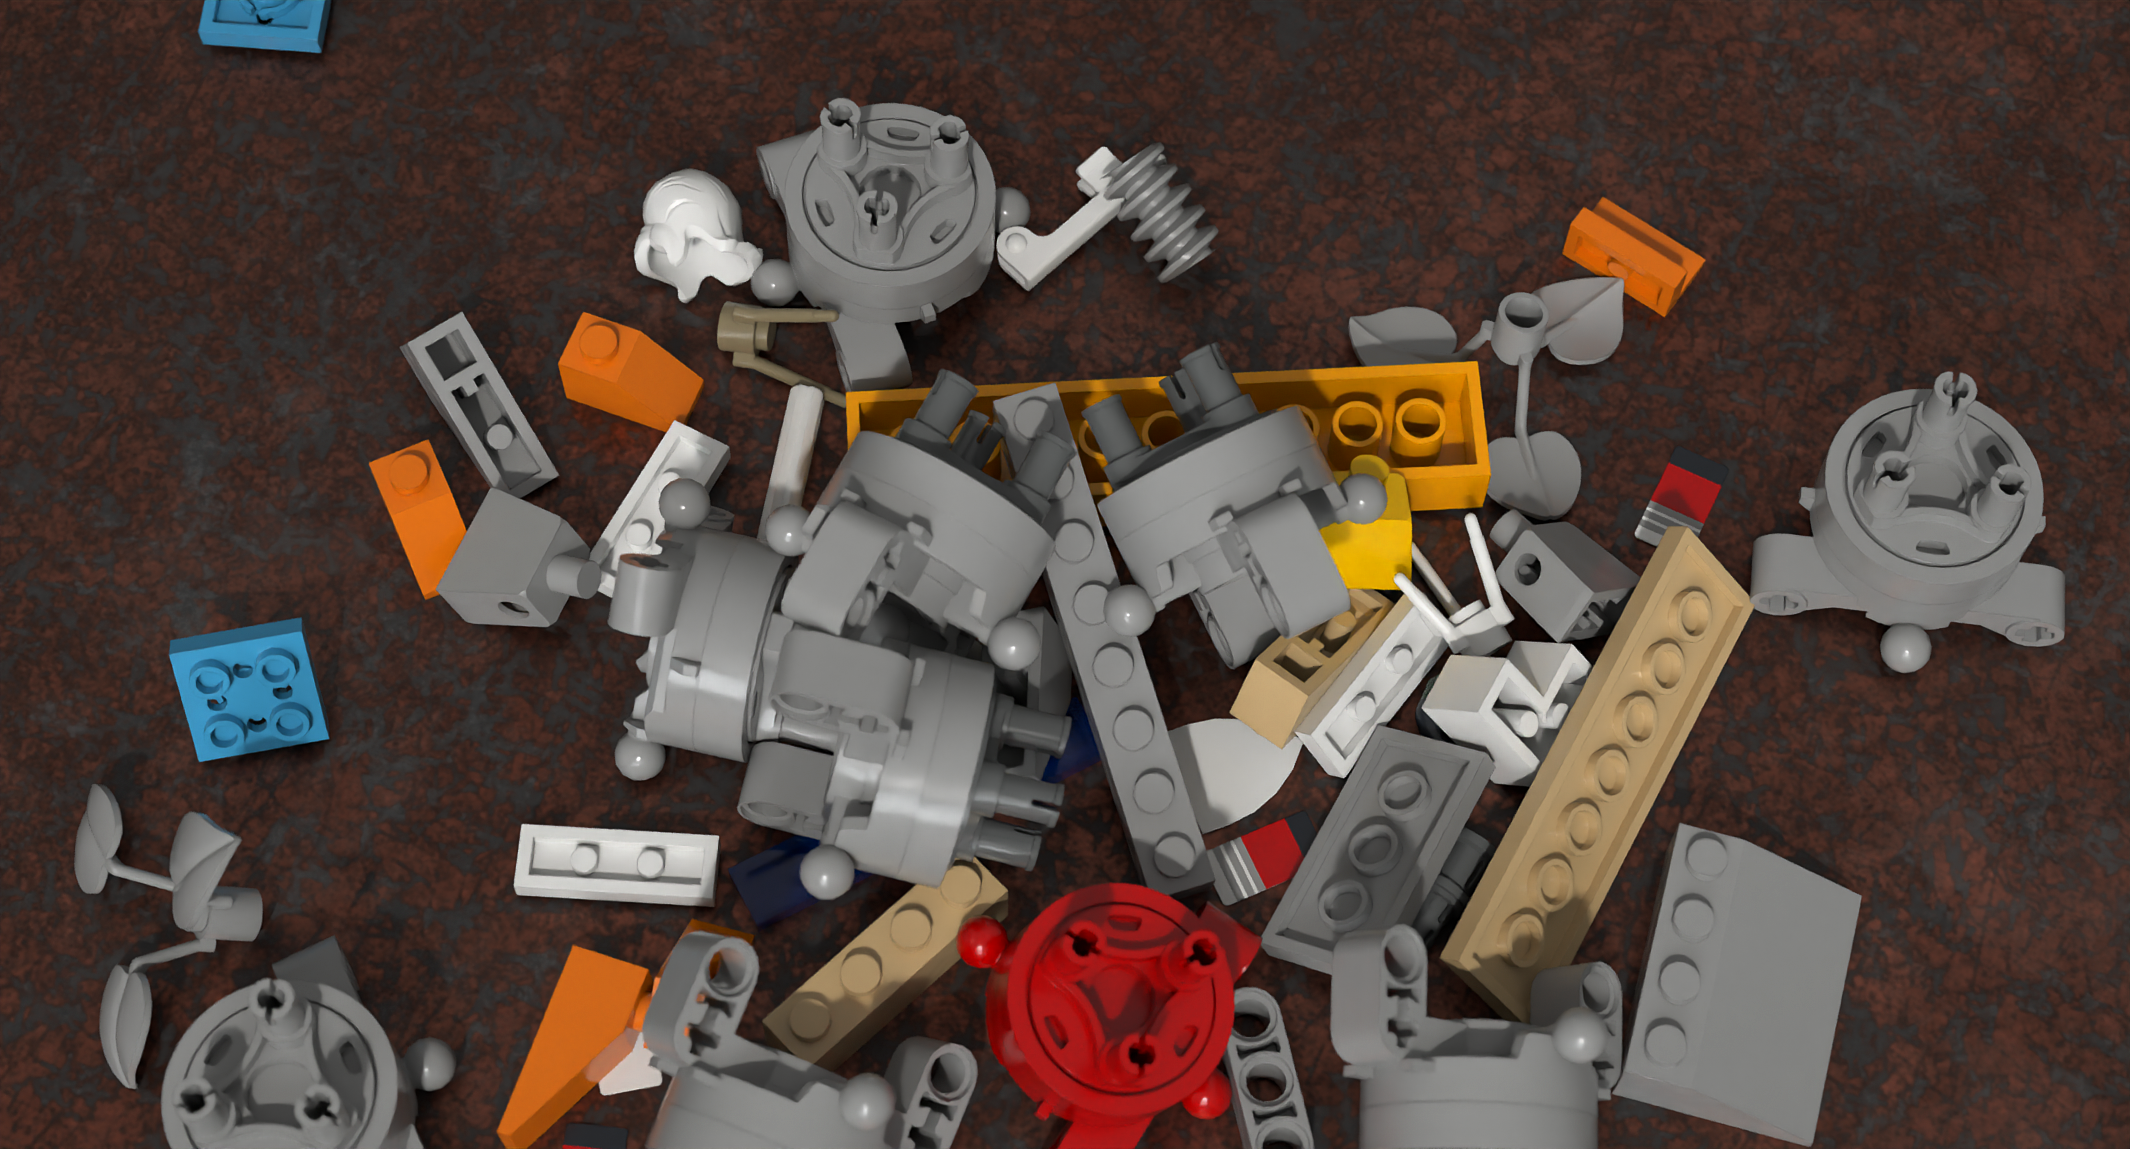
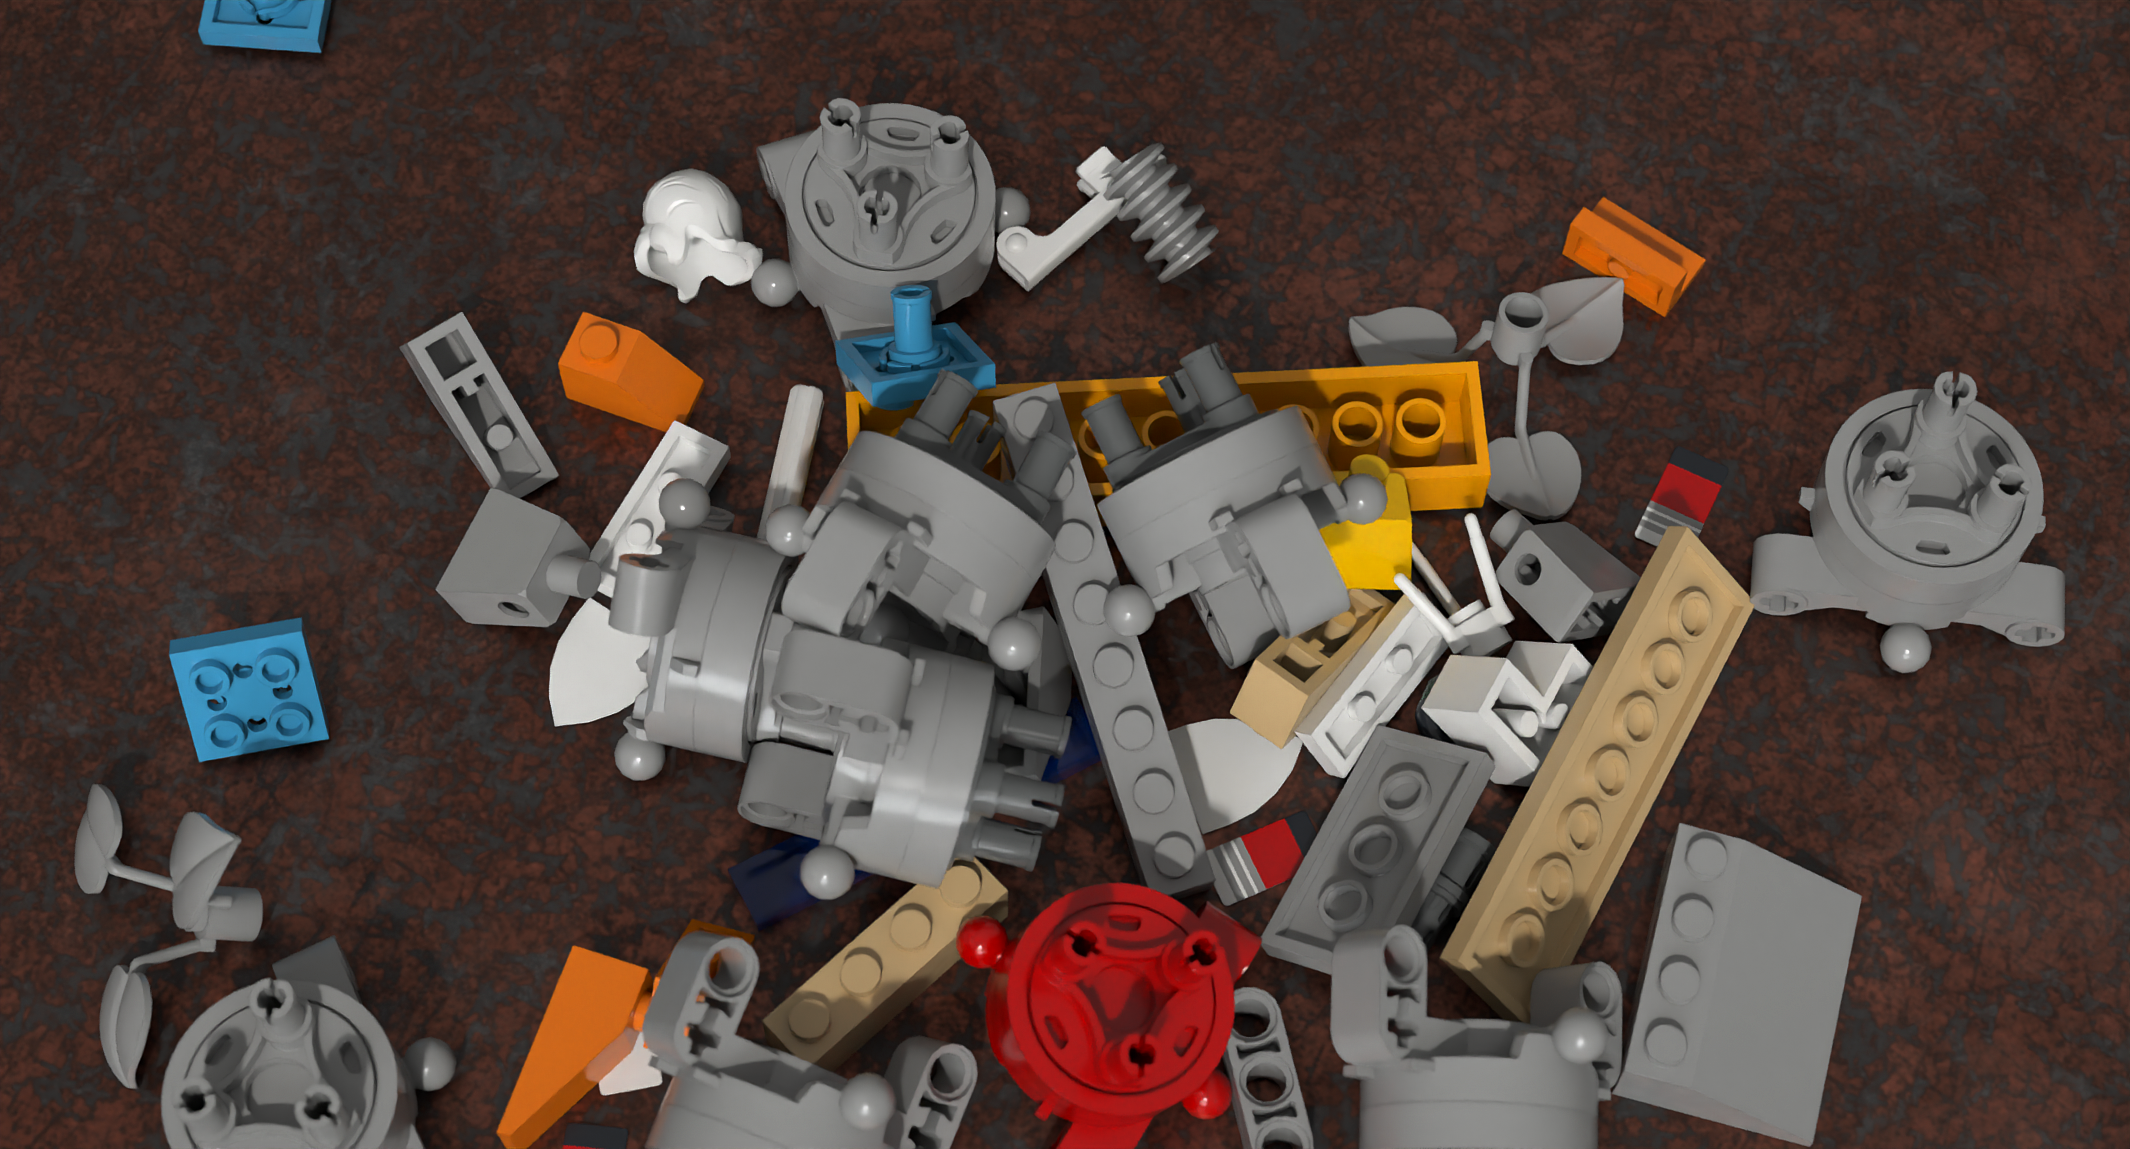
orange slope [369,439,467,600] -> none
white plate [514,824,721,907] -> none
dark tan plant [717,301,846,408] -> none
none -> white sticker [549,598,651,726]
none -> dark azure plate [835,285,996,410]

